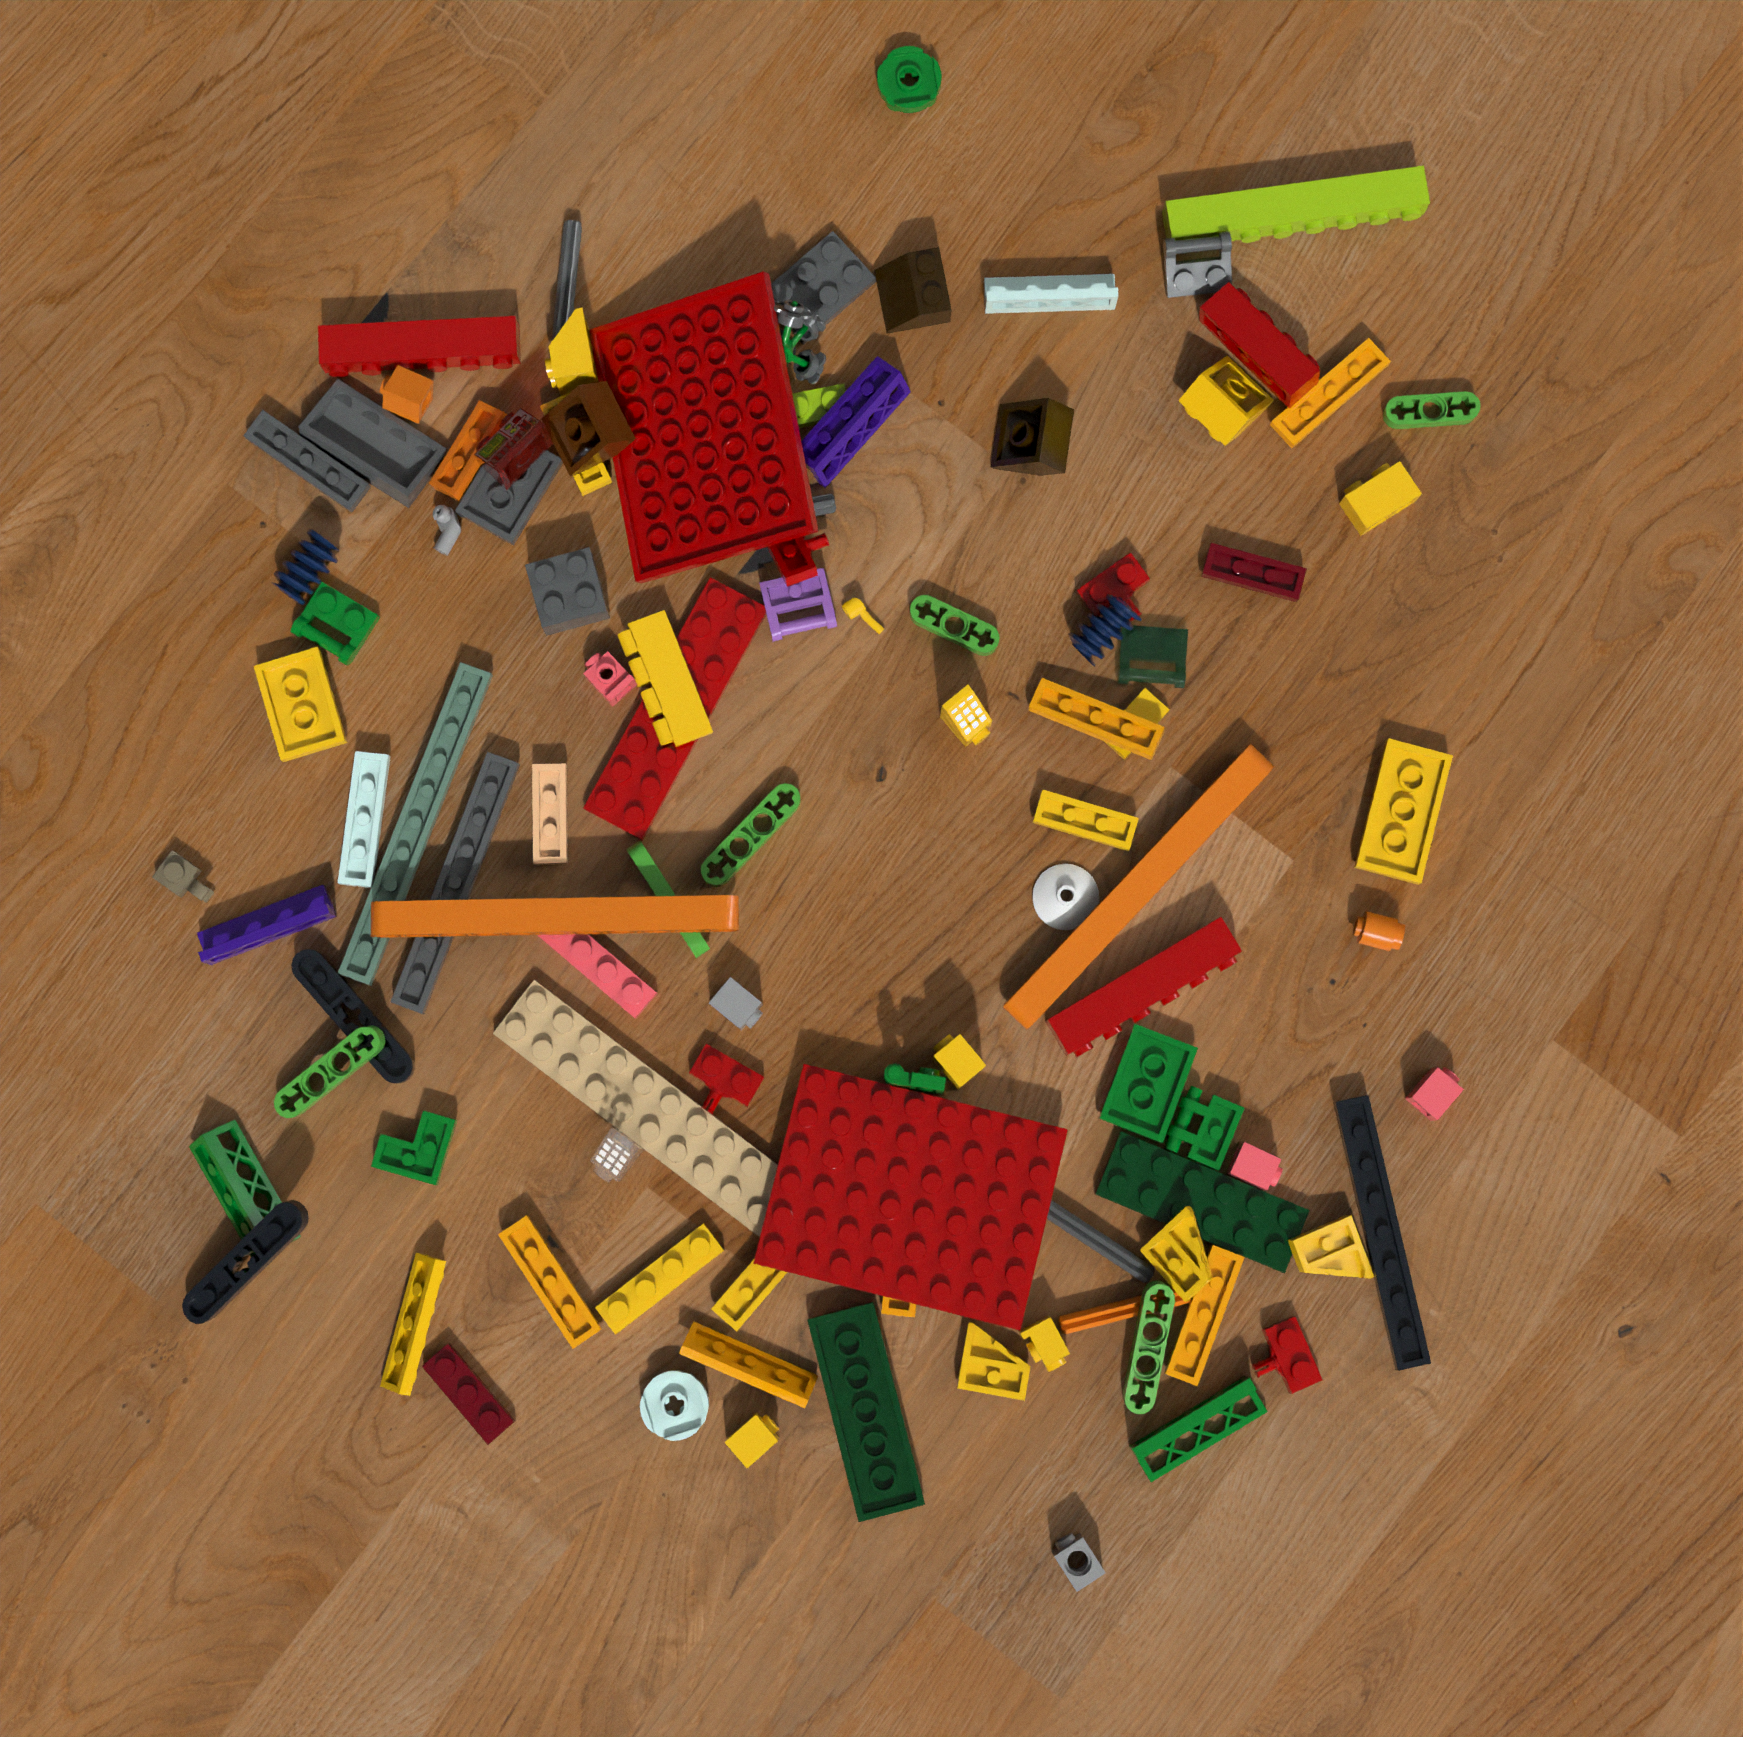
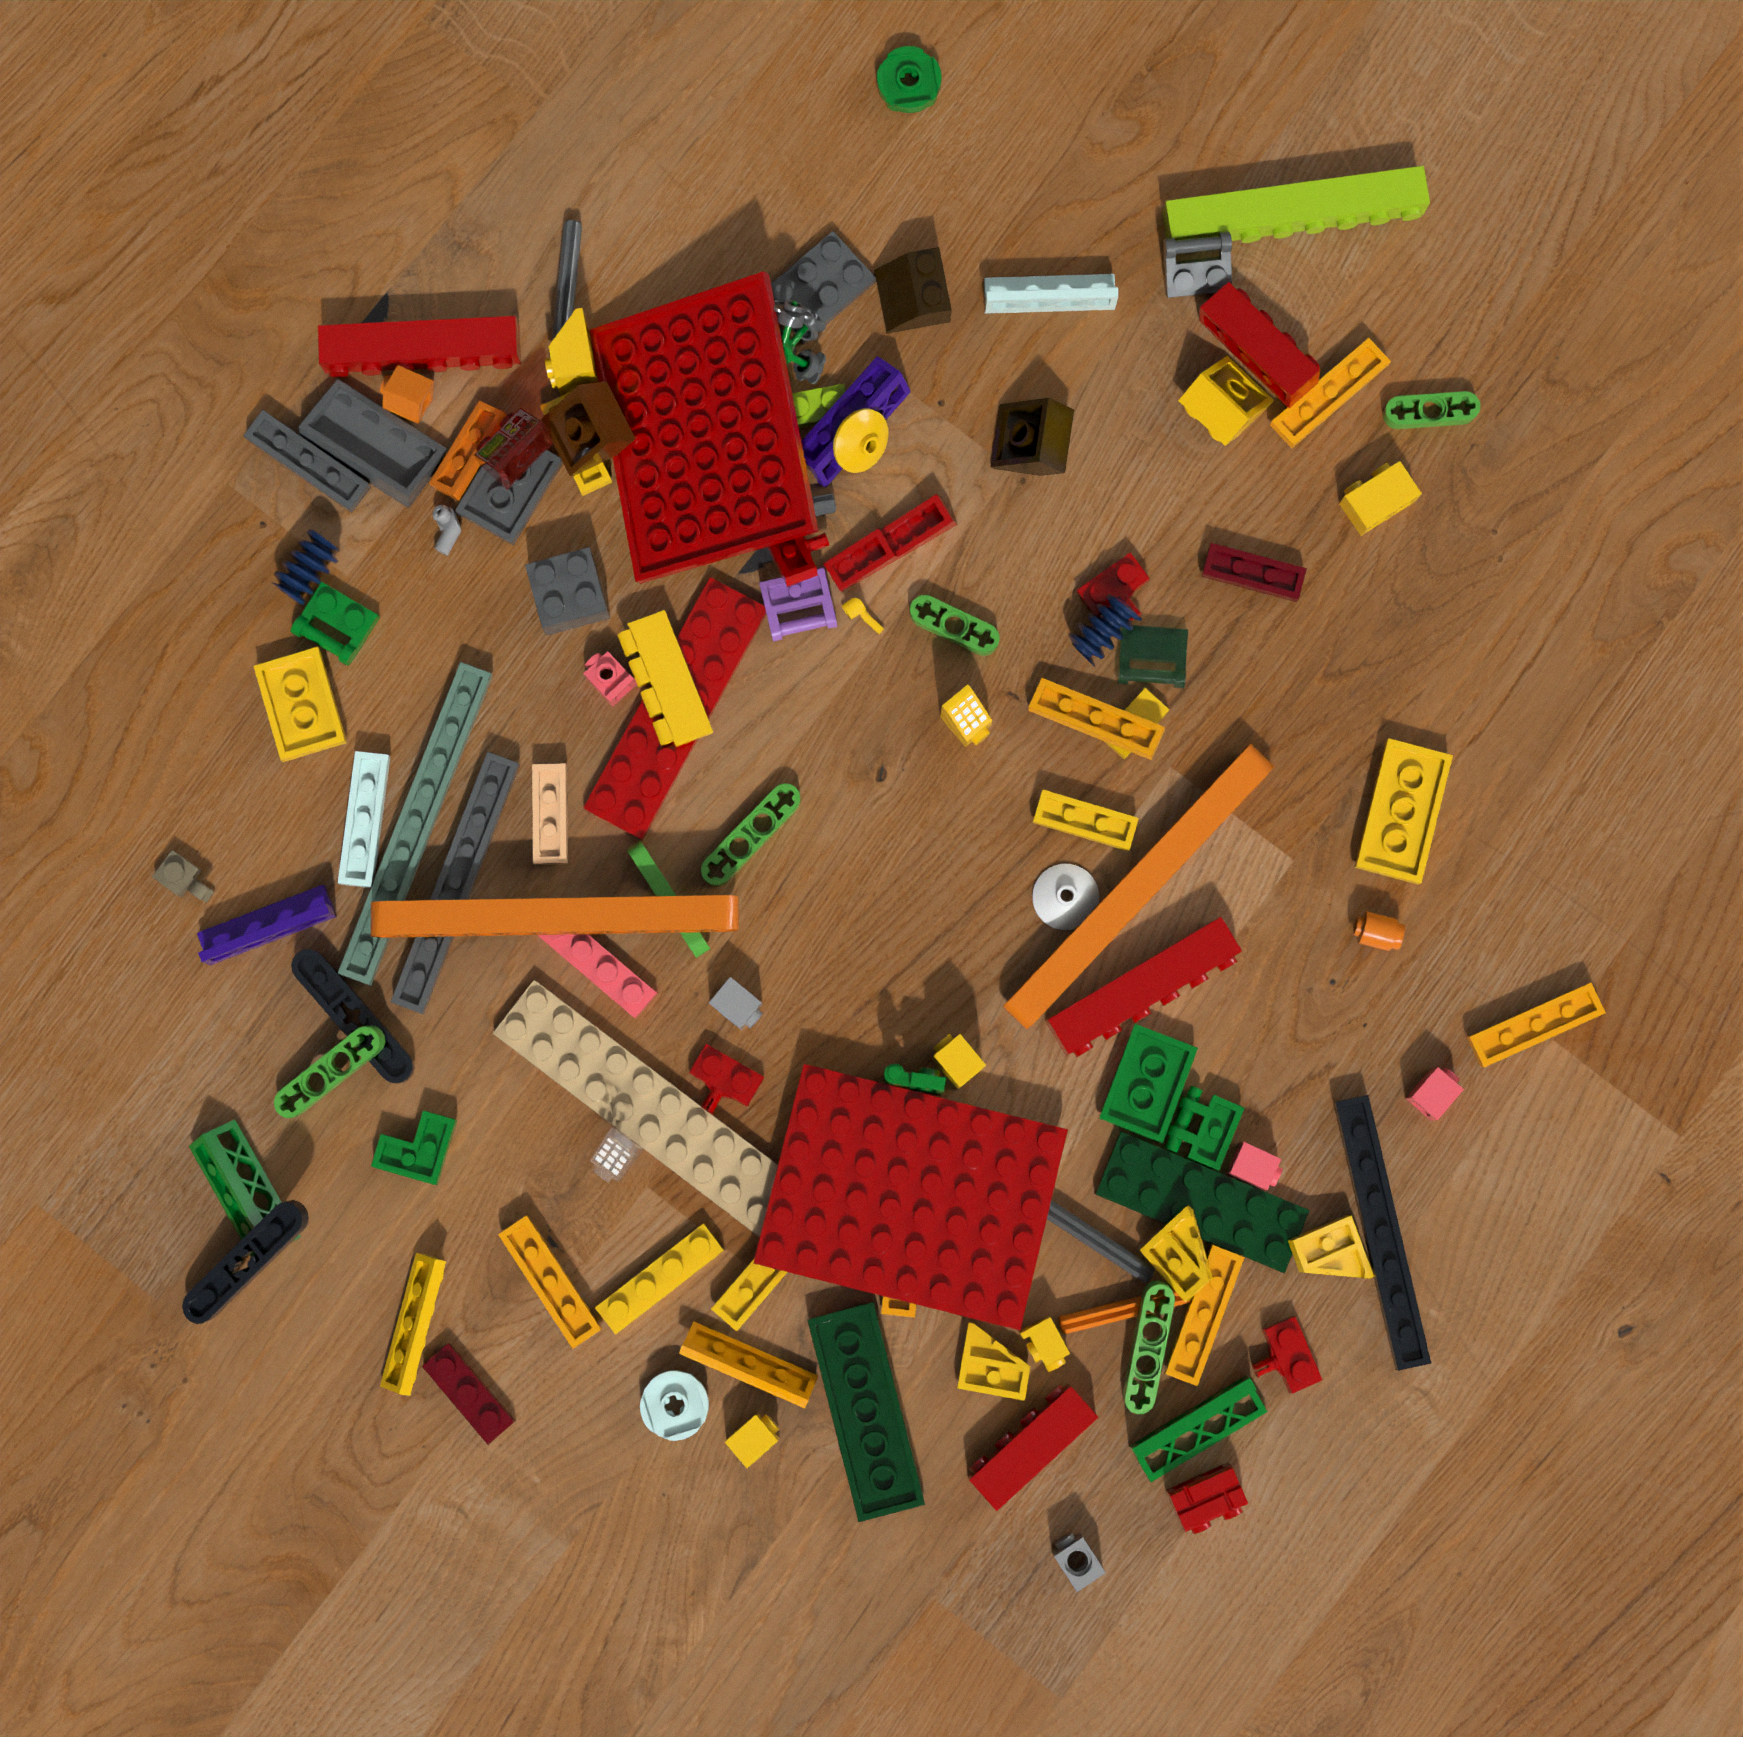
none -> red slope [823,494,958,592]
none -> yellow dish [833,408,889,473]
none -> red brick [967,1384,1099,1511]
none -> red brick [1165,1462,1248,1534]
none -> light orange plate [1467,983,1606,1068]

